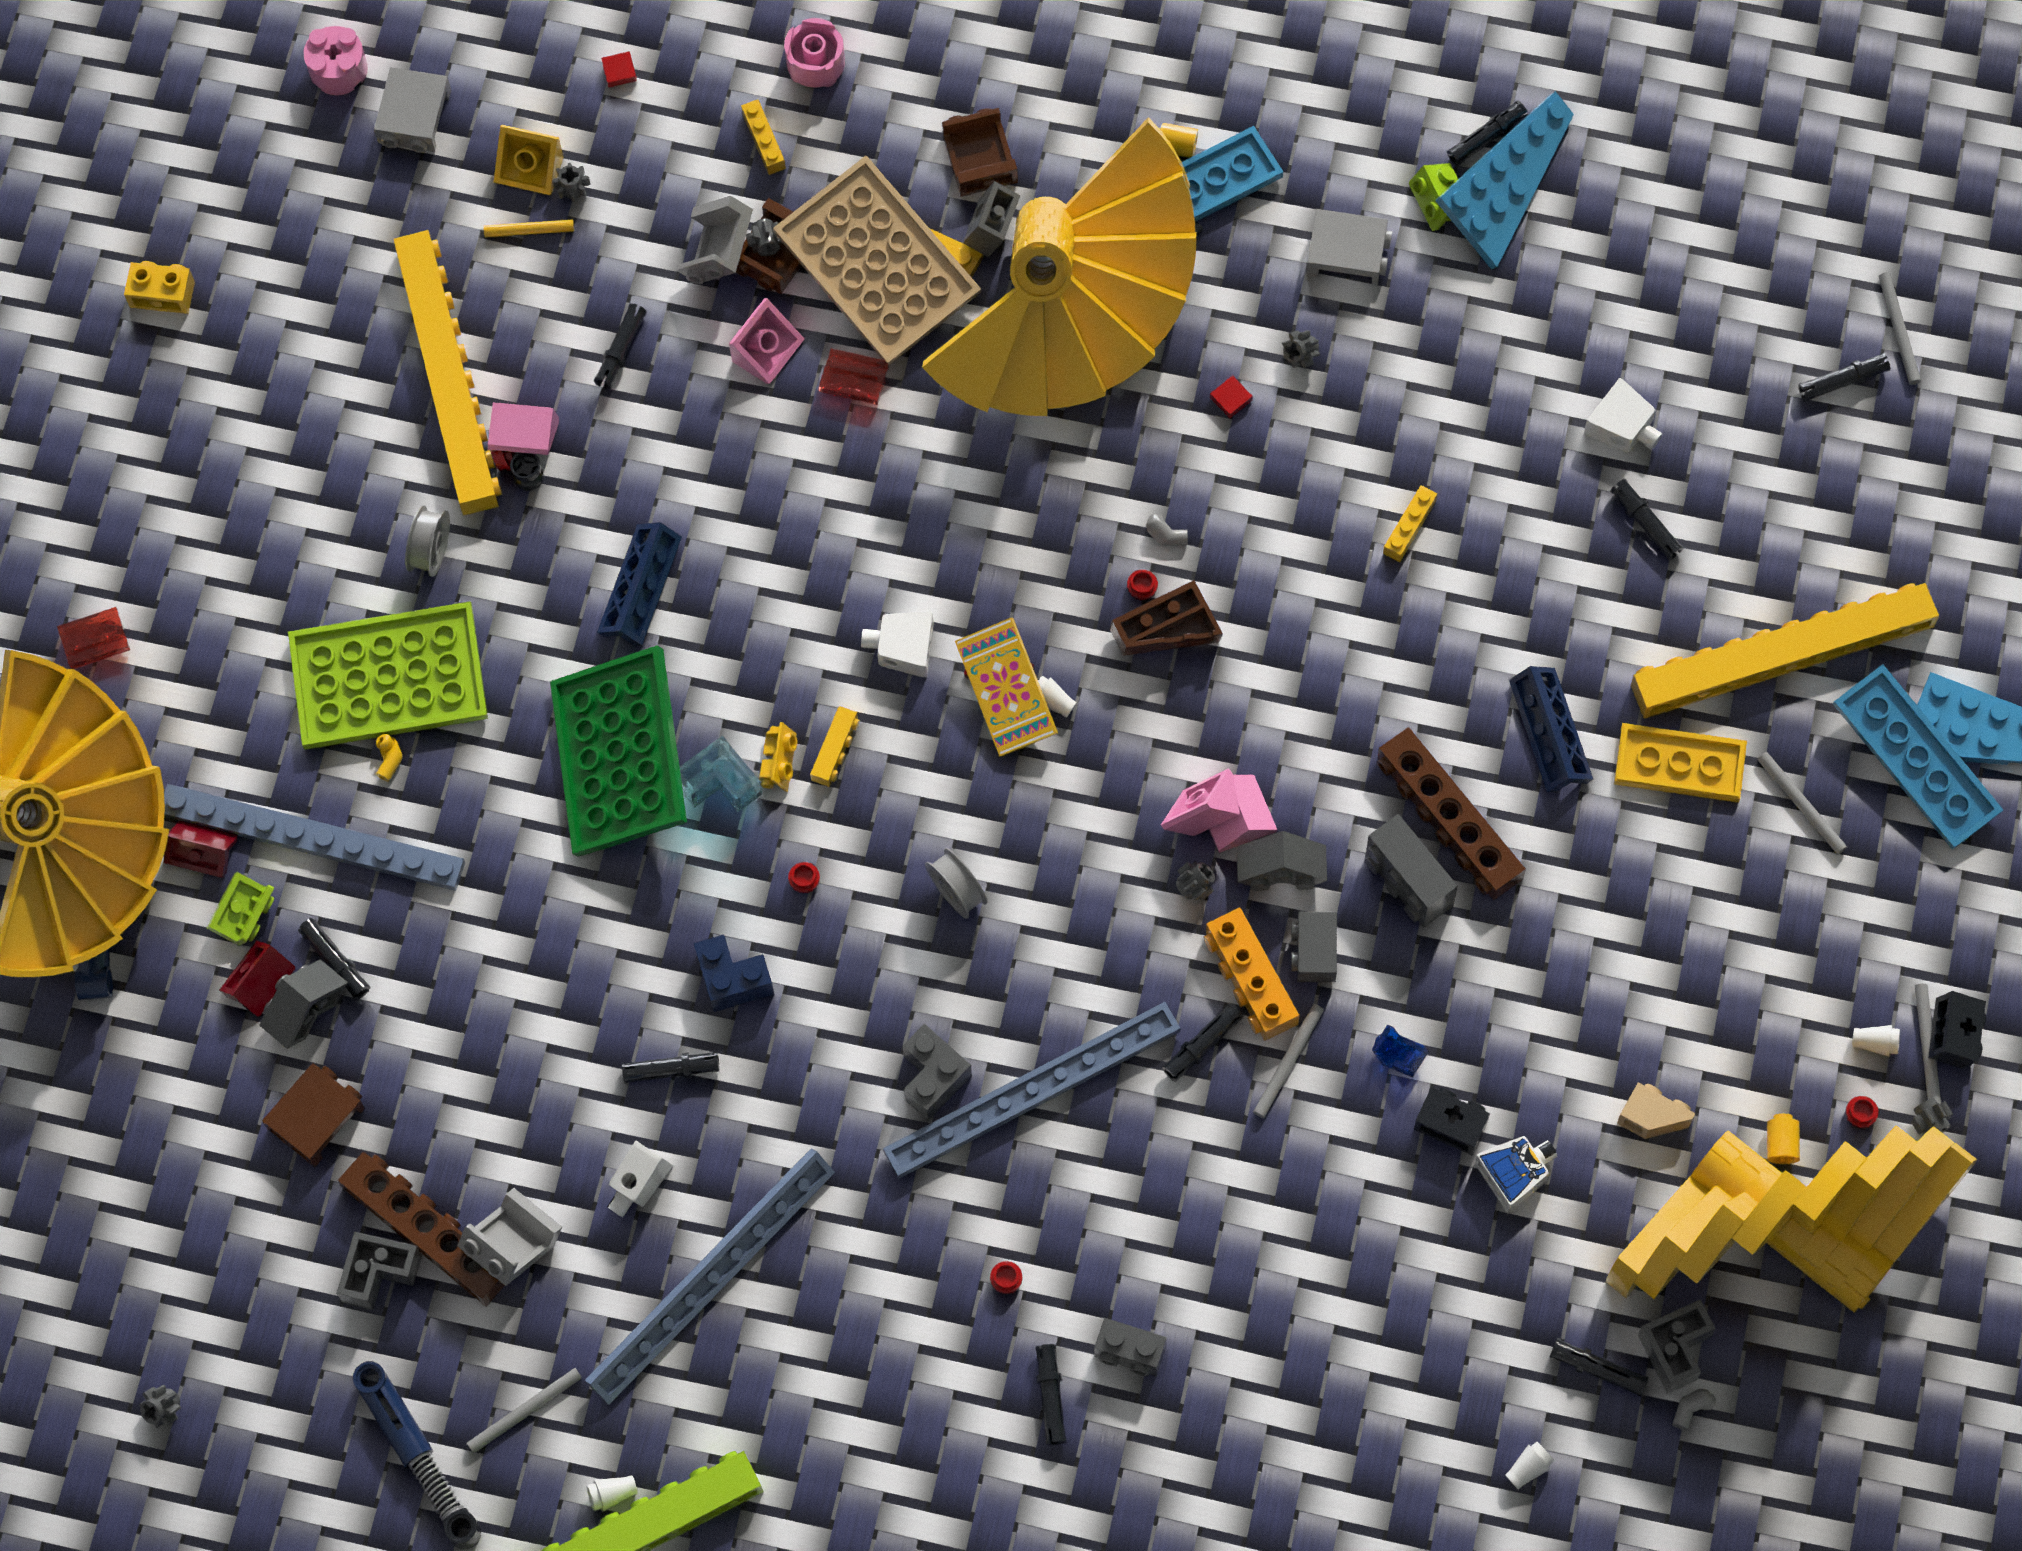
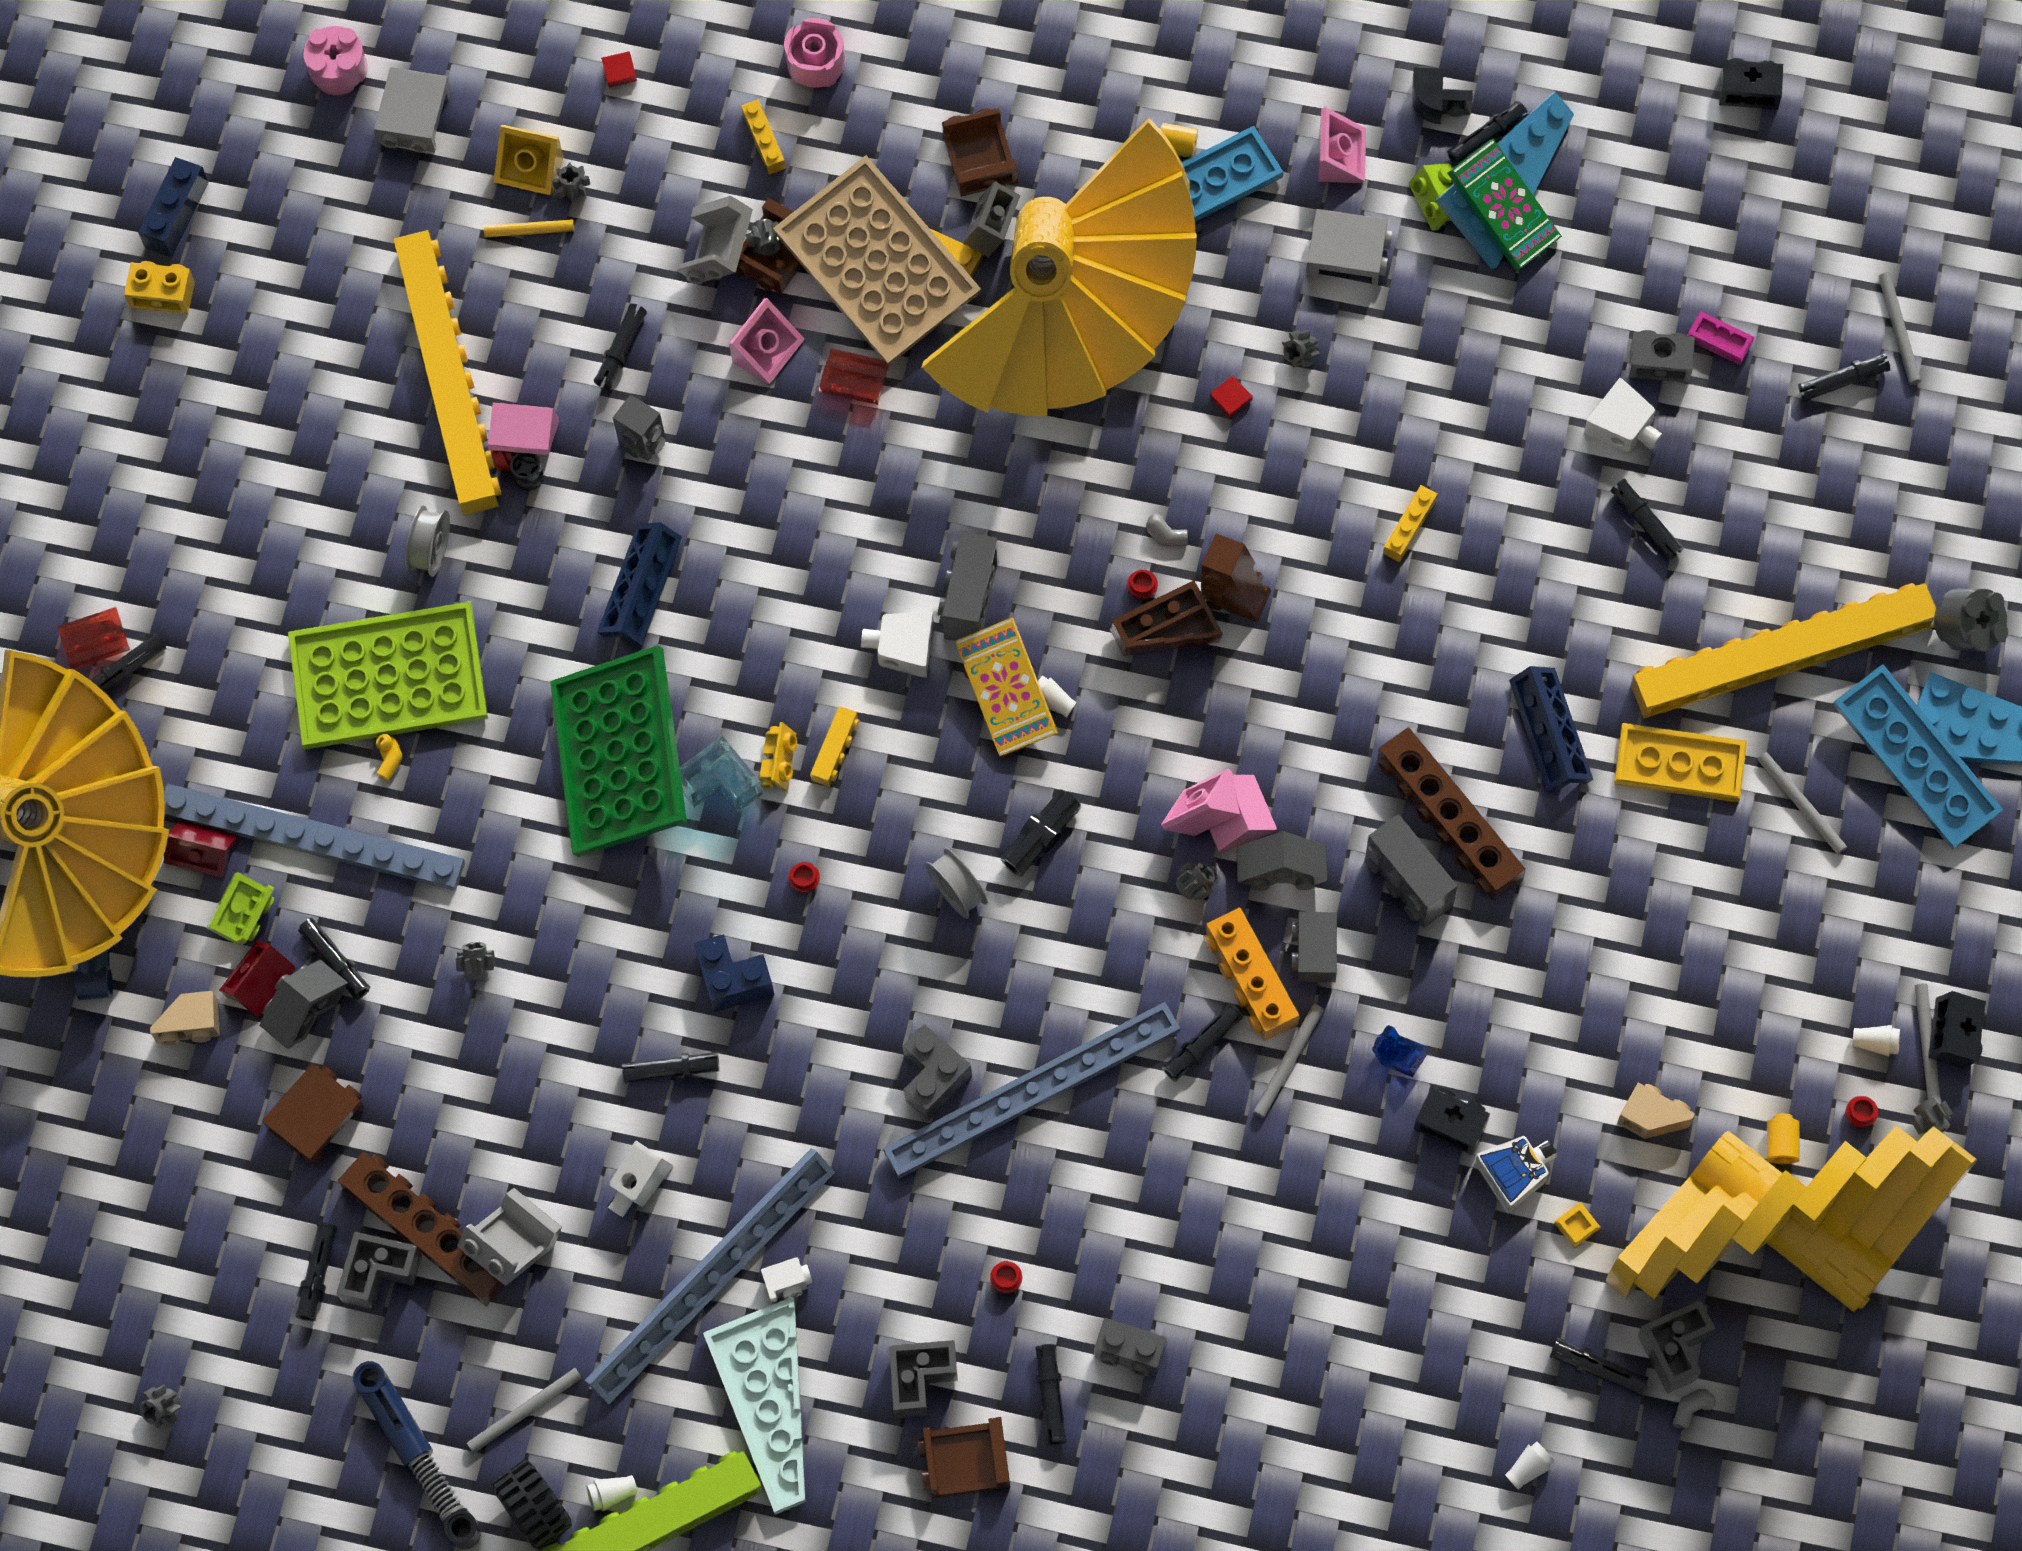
none -> black pin [91,633,167,692]
none -> dark blue brick [138,157,209,257]
none -> tan slope [150,991,220,1046]
none -> black pin [295,1222,338,1322]
none -> dark grey gear [456,942,495,980]
none -> black tyre [492,1459,572,1550]
none -> dark grey brick [612,394,666,461]
none -> light aqua wing [703,1296,806,1515]
none -> white brick [761,1257,813,1305]
none -> dark grey brick [889,1340,958,1418]
none -> reddish brown panel [918,1417,1011,1499]
none -> dark grey brick [938,531,999,641]
none -> black piece [1001,789,1081,877]
none -> reddish brown wedge [1201,533,1271,622]
none -> bright pink slope [1318,107,1366,183]
none -> black brick [1412,67,1473,124]
none -> green tile [1447,139,1562,271]
none -> yellow tile [1554,1202,1601,1249]
none -> dark grey brick [1628,330,1695,383]
none -> dark pink plate [1687,311,1755,366]
none -> black brick [1719,58,1783,110]
none -> dark grey brick [1934,588,2008,651]

